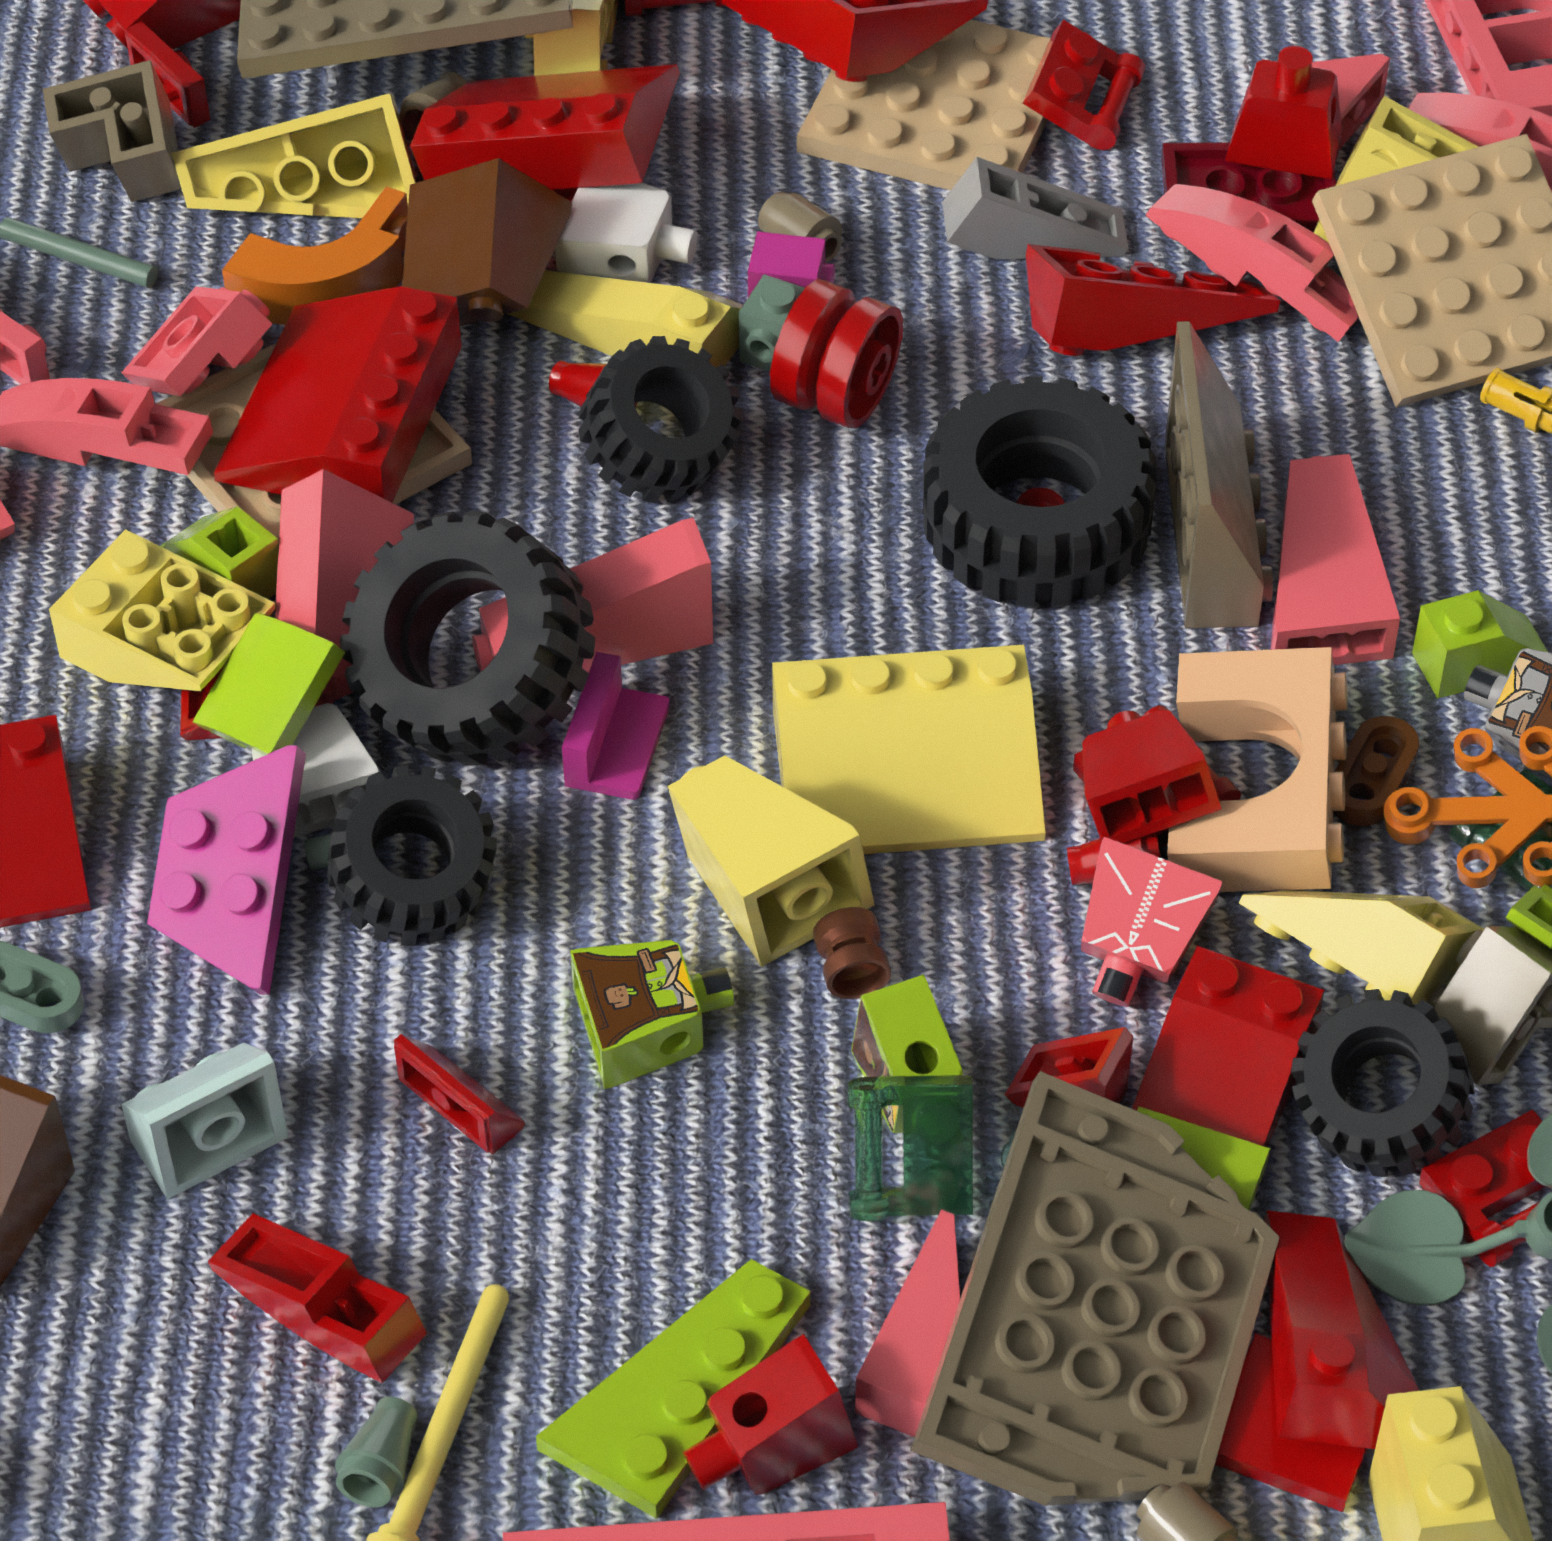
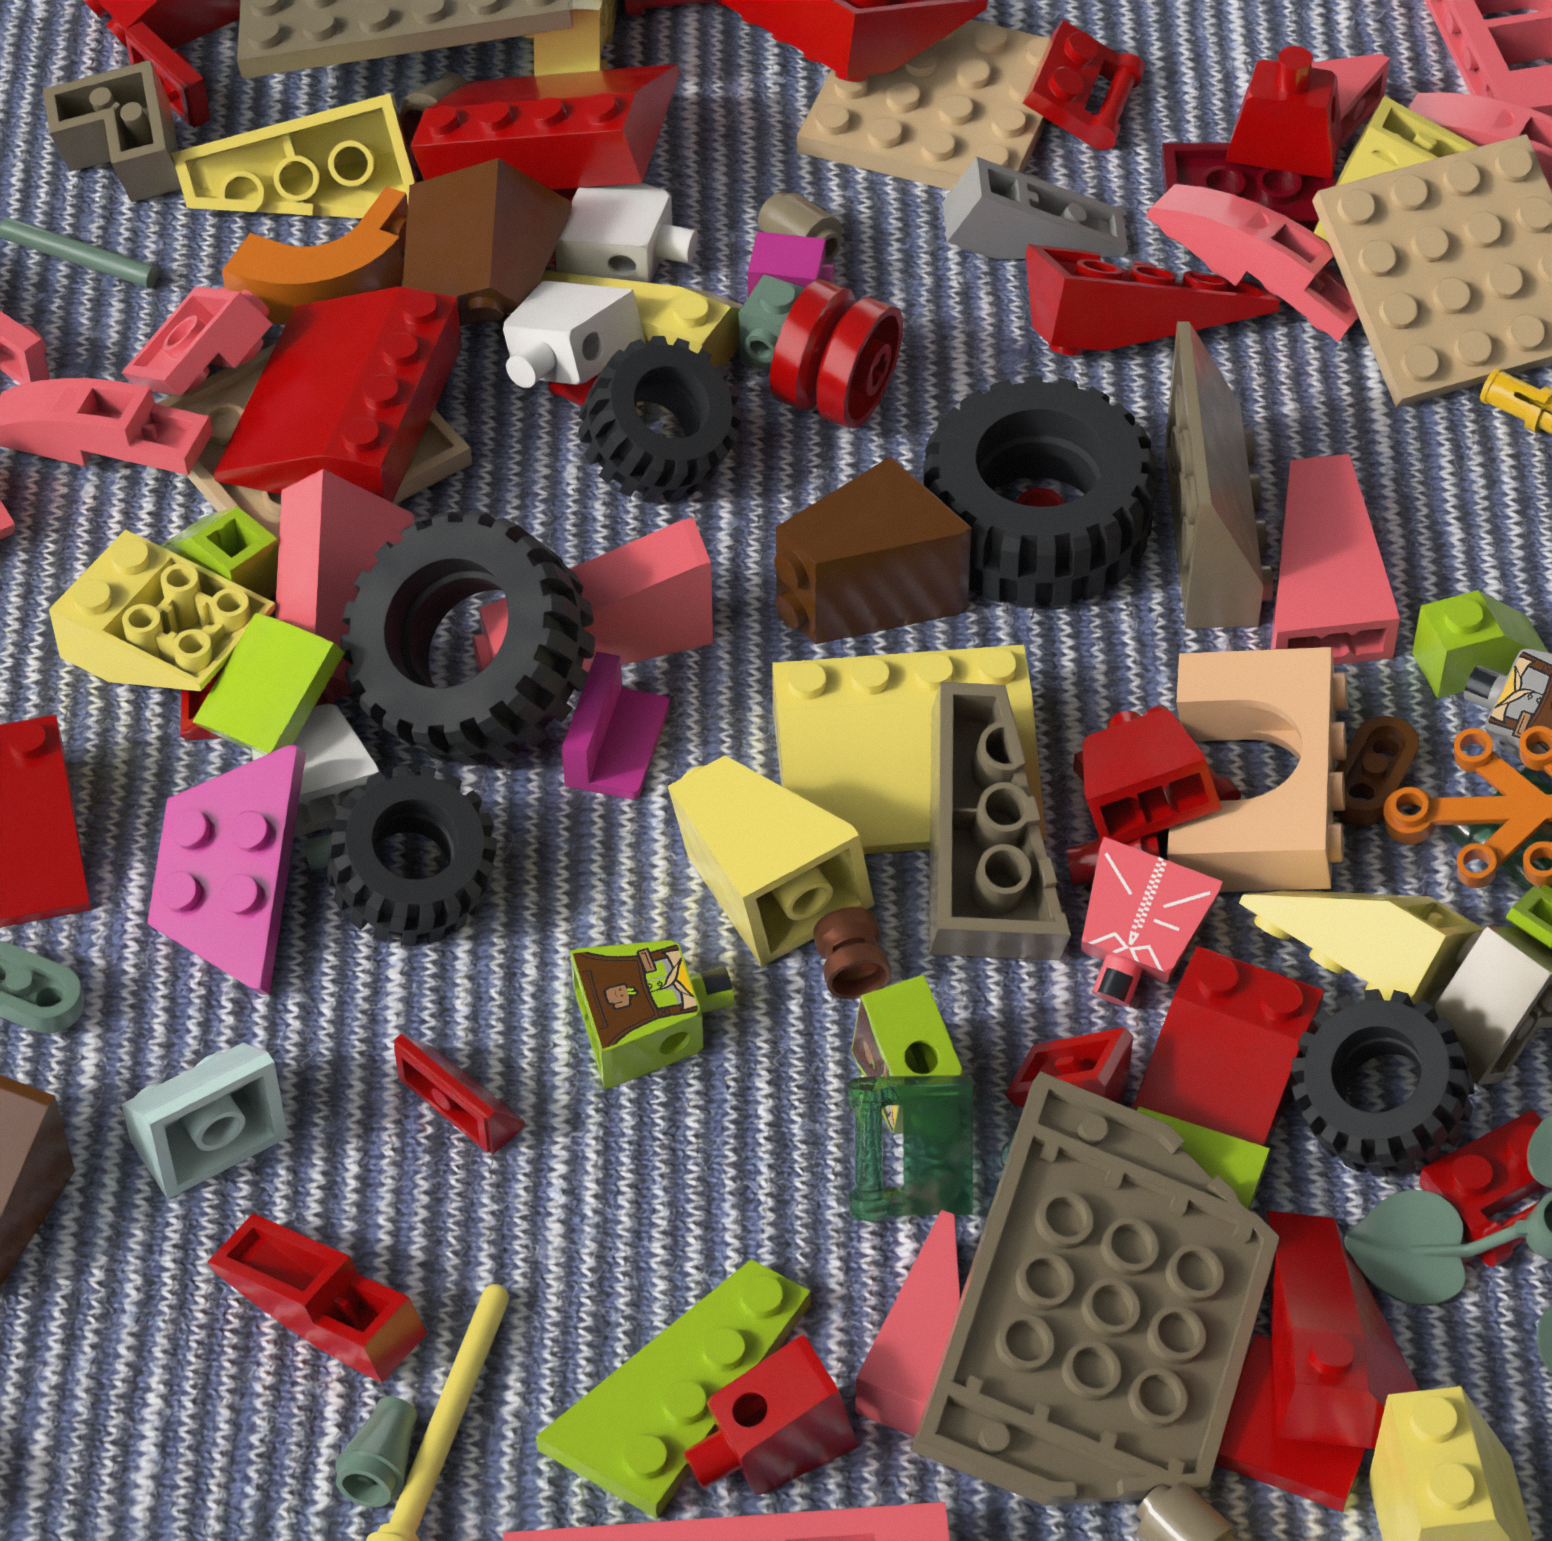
none -> white torso [503,280,646,388]
none -> reddish brown slope [774,456,972,645]
none -> dark tan wedge [929,682,1071,961]

